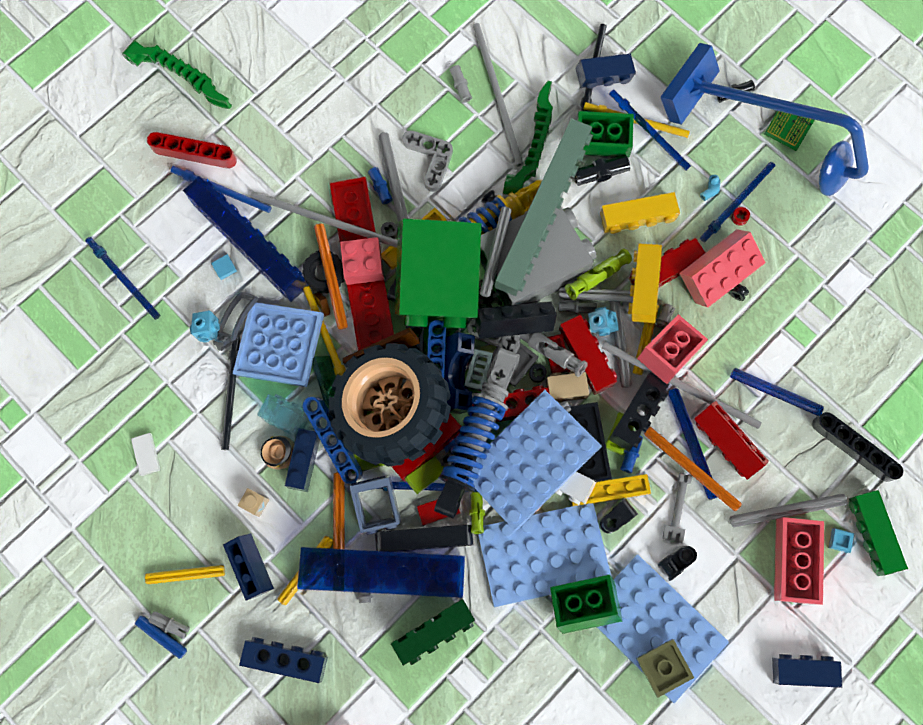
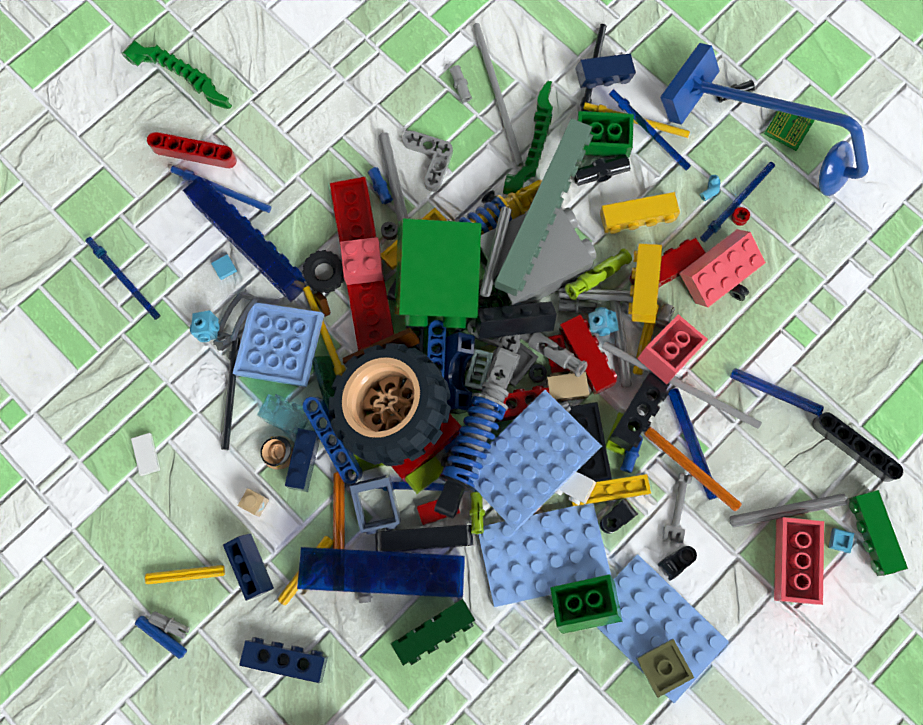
light grey piece [250,191,398,248] -> none
orange axle [314,223,348,330] -> none
red brick [694,401,769,480] -> none
dark blue brick [772,654,842,688] -> none

